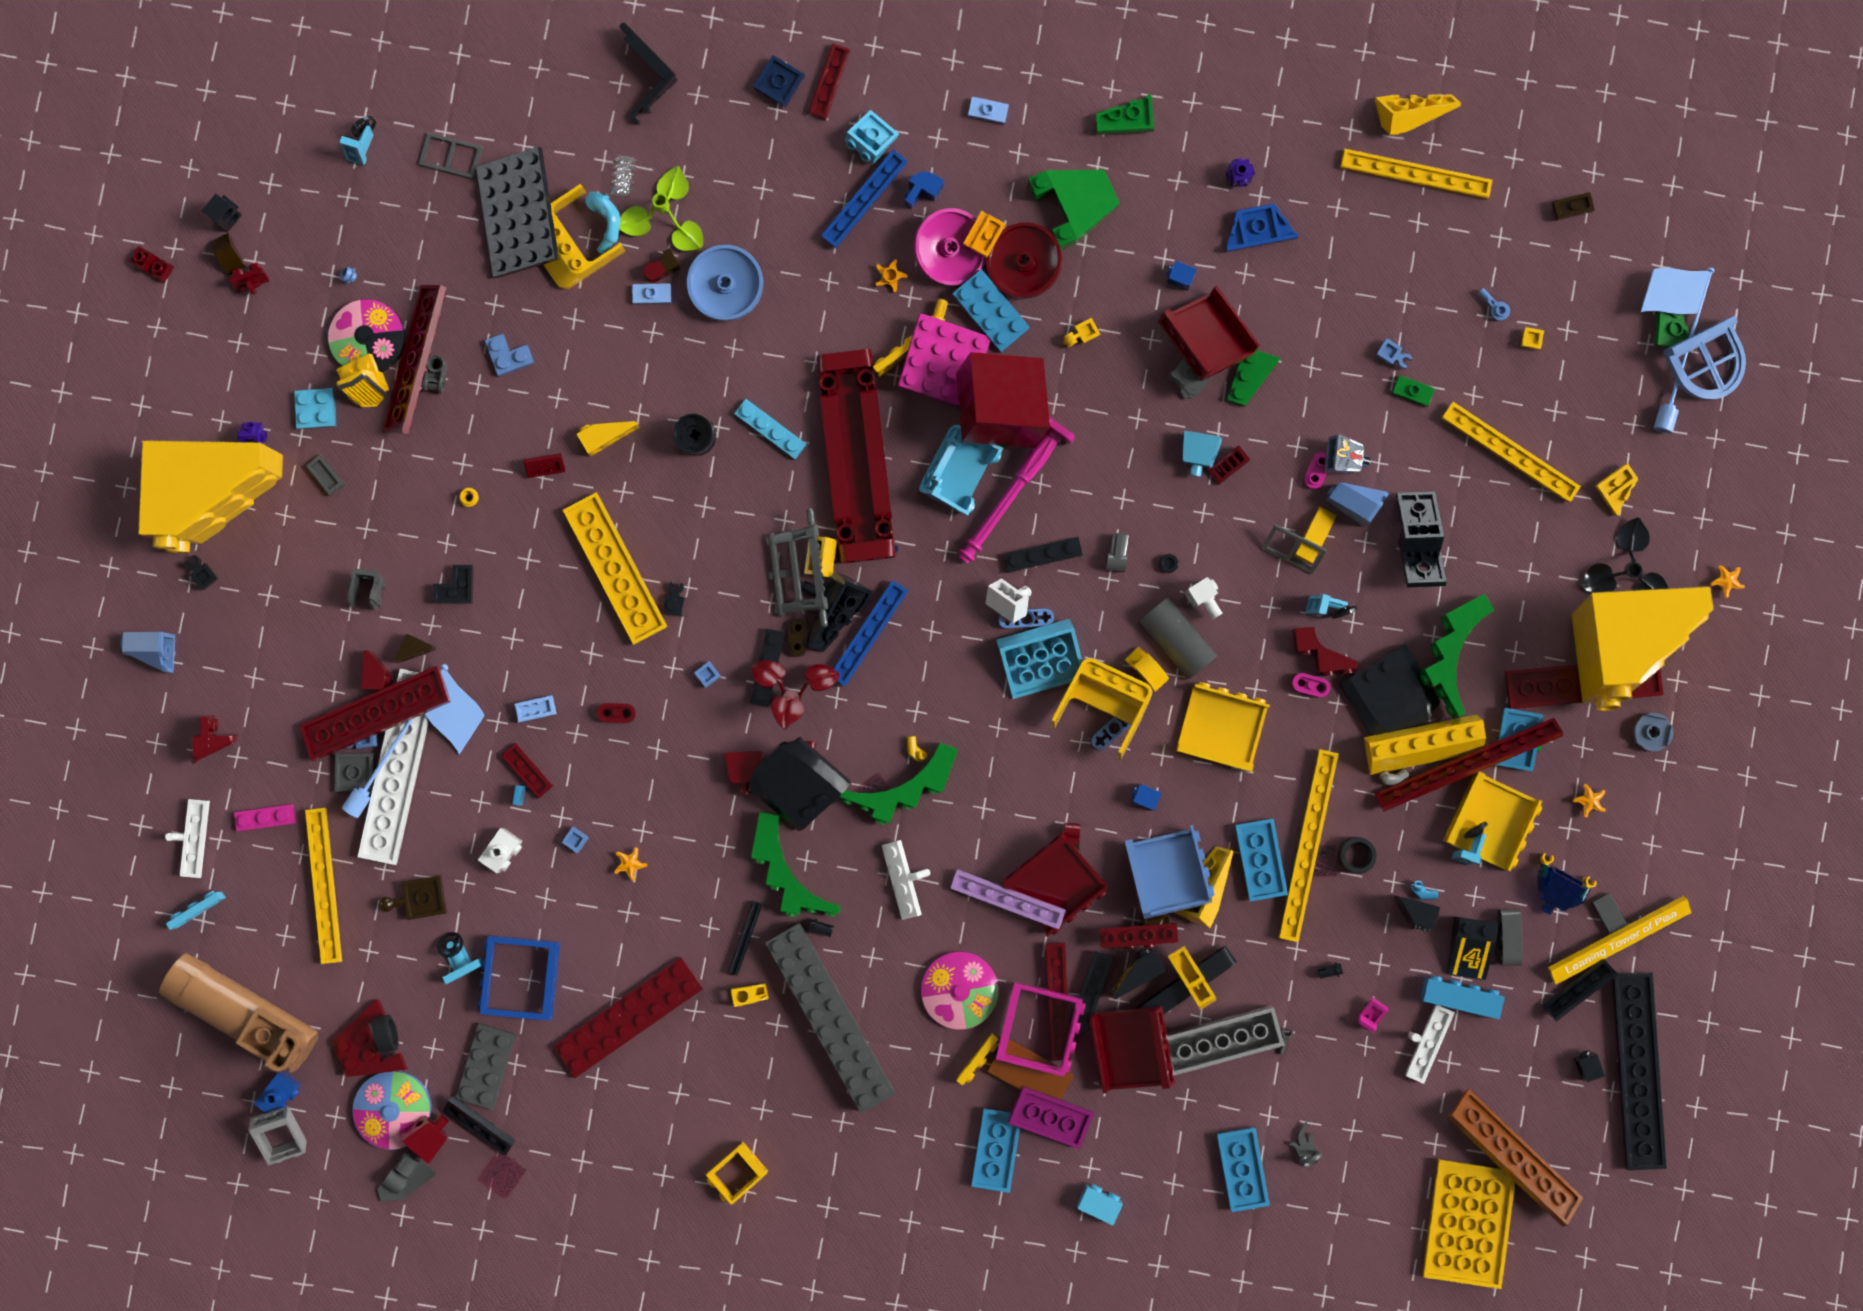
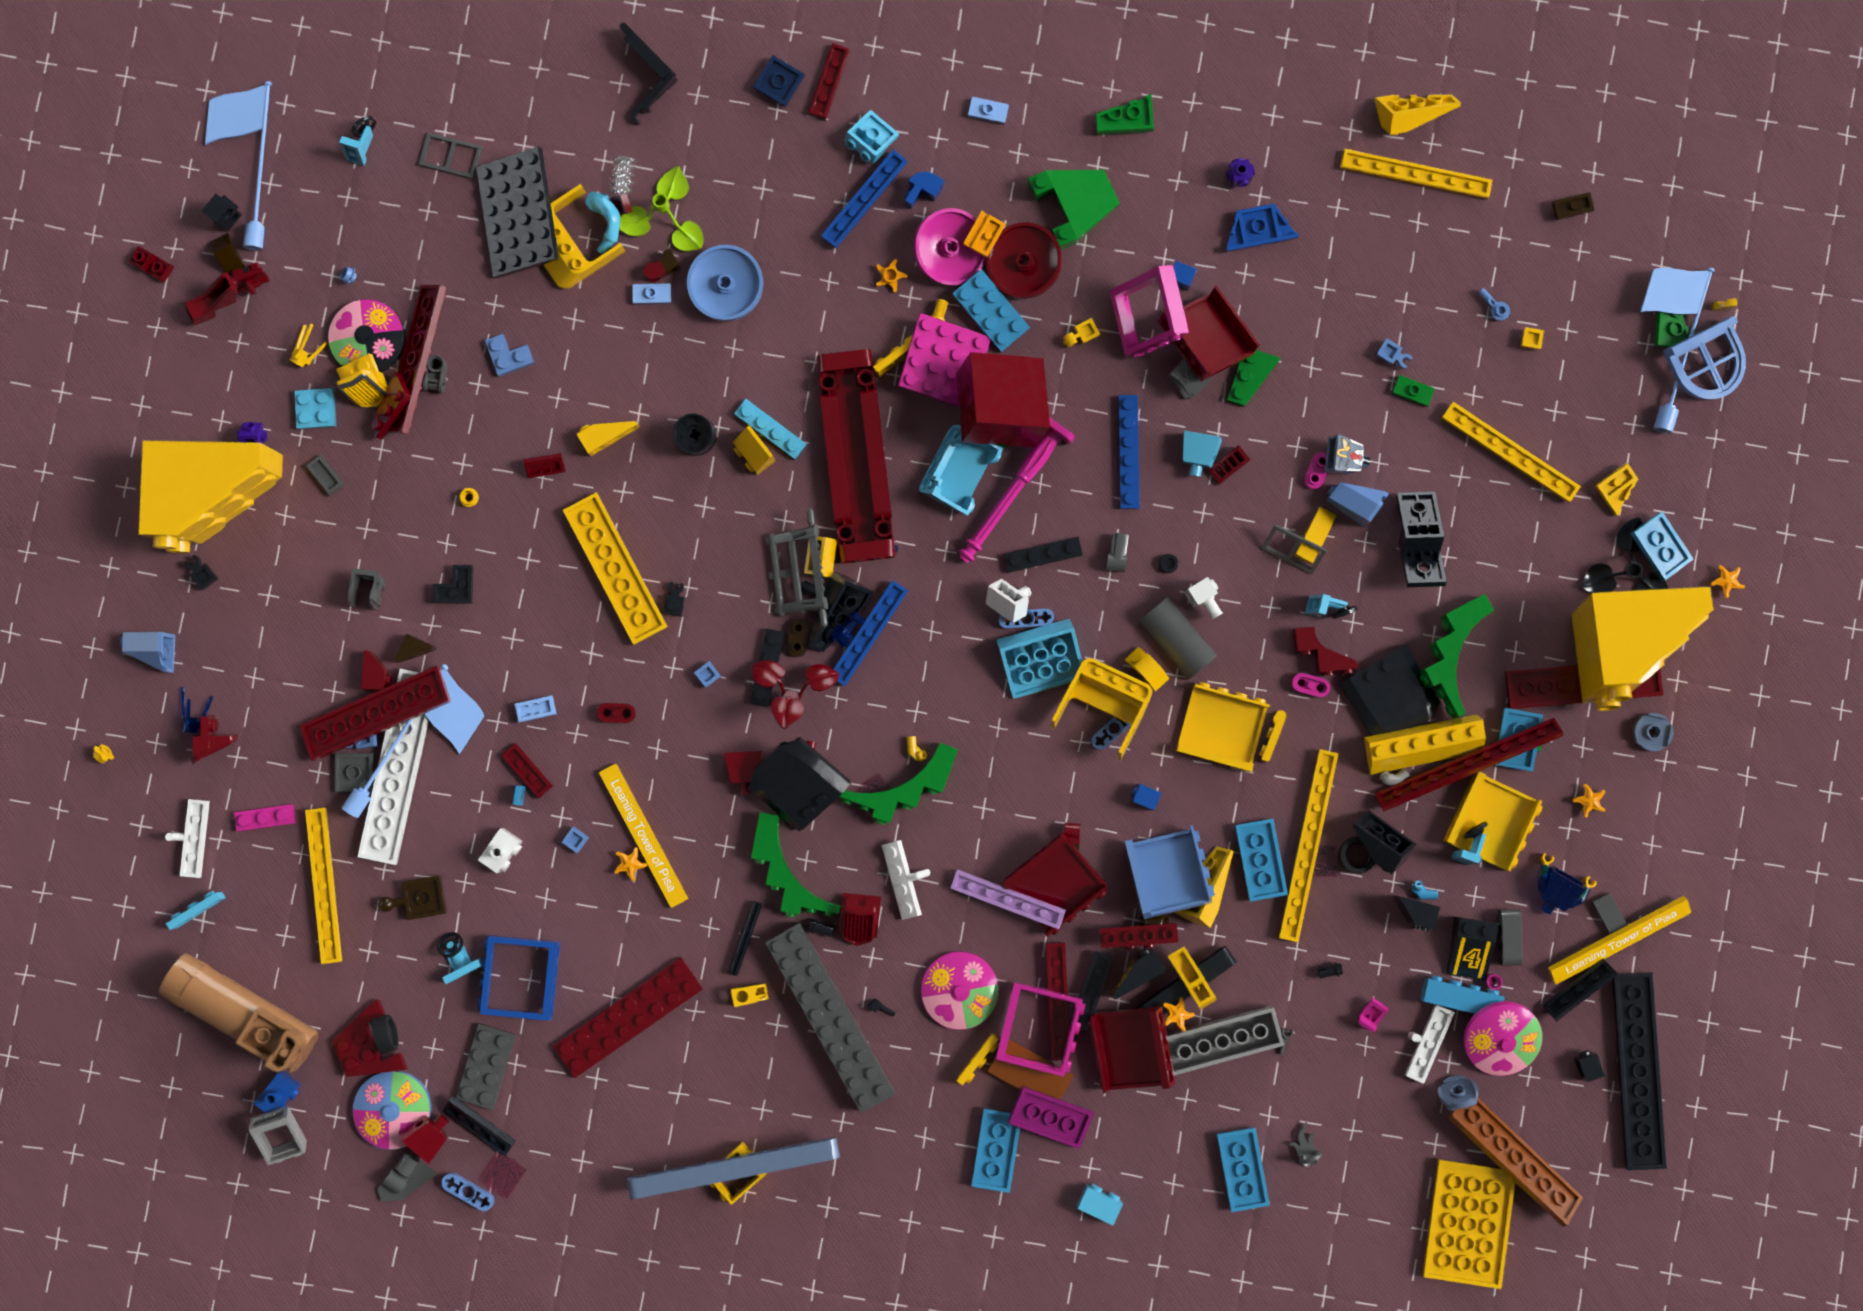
none -> yellow plate [93,744,114,763]
none -> clear blue plant [181,687,213,733]
none -> dark red arch [185,272,238,326]
none -> light blue flag [205,81,272,251]
none -> yellow plant [290,324,327,367]
none -> dark red wing [371,372,412,440]
none -> medium blue beam [442,1172,495,1211]
none -> yellow tile [599,763,689,908]
none -> dark red tile [610,193,633,215]
none -> sand blue beam [626,1137,840,1199]
none -> yellow slope [733,425,775,475]
none -> clear blue leg [832,610,865,647]
none -> dark red piece [839,893,881,946]
none -> black hand [868,999,896,1017]
none -> dark pink window [1109,265,1189,358]
none -> blue plate [1118,395,1140,509]
none -> light orange animal [1162,998,1195,1032]
none -> yellow hinge [1259,710,1287,763]
none -> black slope [1352,810,1416,875]
none -> sand blue plate [1438,1075,1478,1111]
none -> dish [1463,1001,1543,1076]
none -> dark pink hinge [1487,974,1503,990]
none -> plate [1631,512,1693,581]
none -> yellow tile [1712,298,1737,310]

